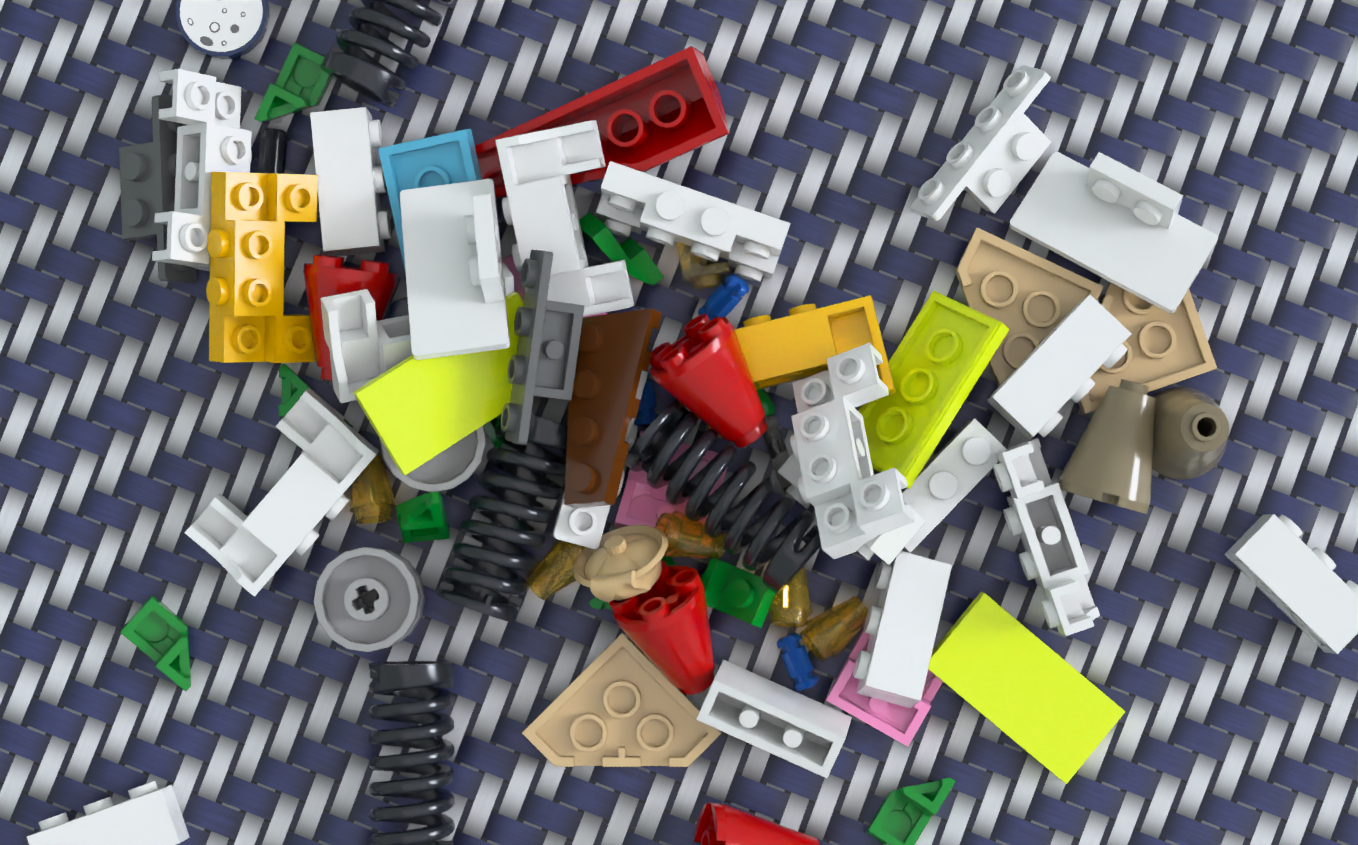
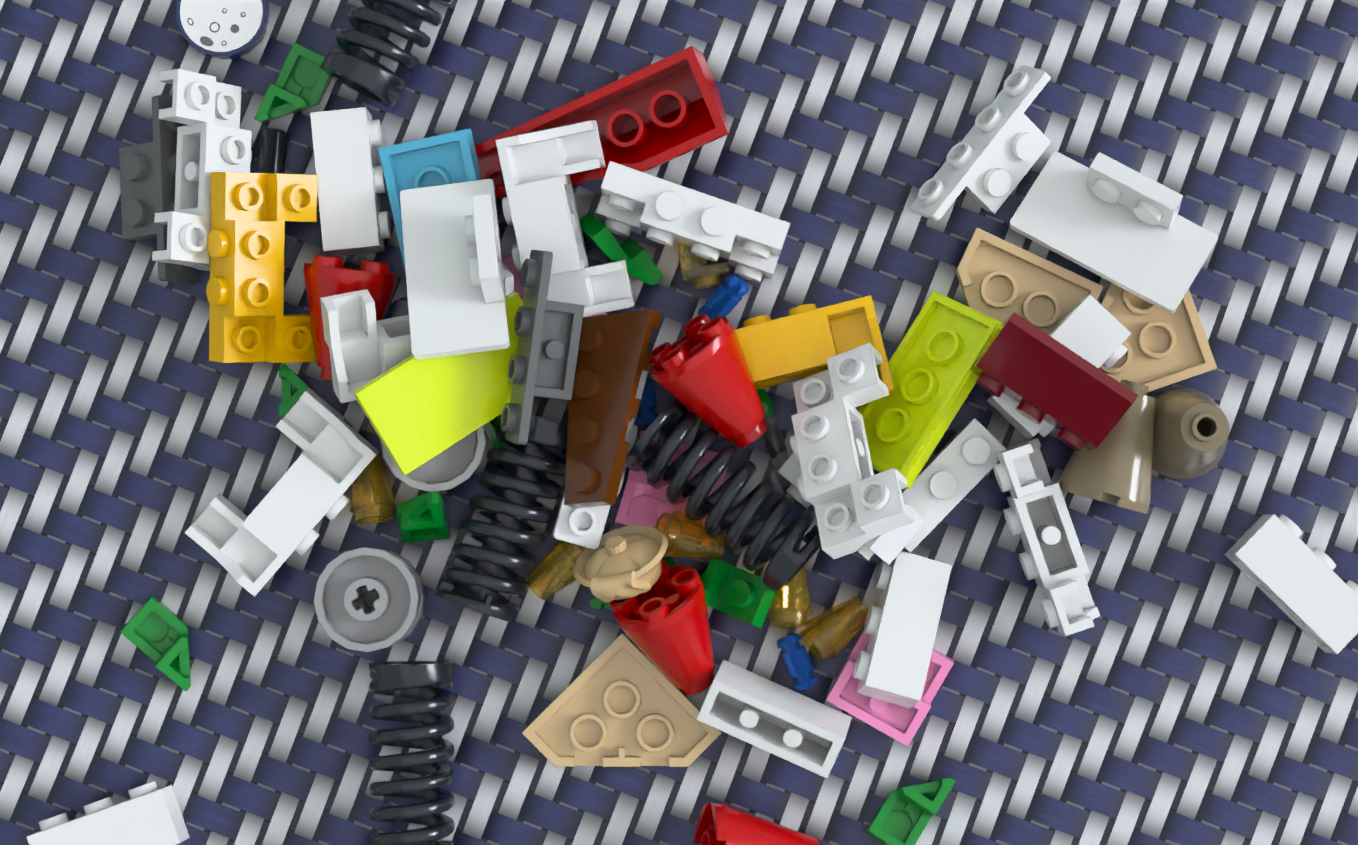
neon yellow tile [928,592,1125,784] -> none
none -> dark red slope [971,312,1138,452]

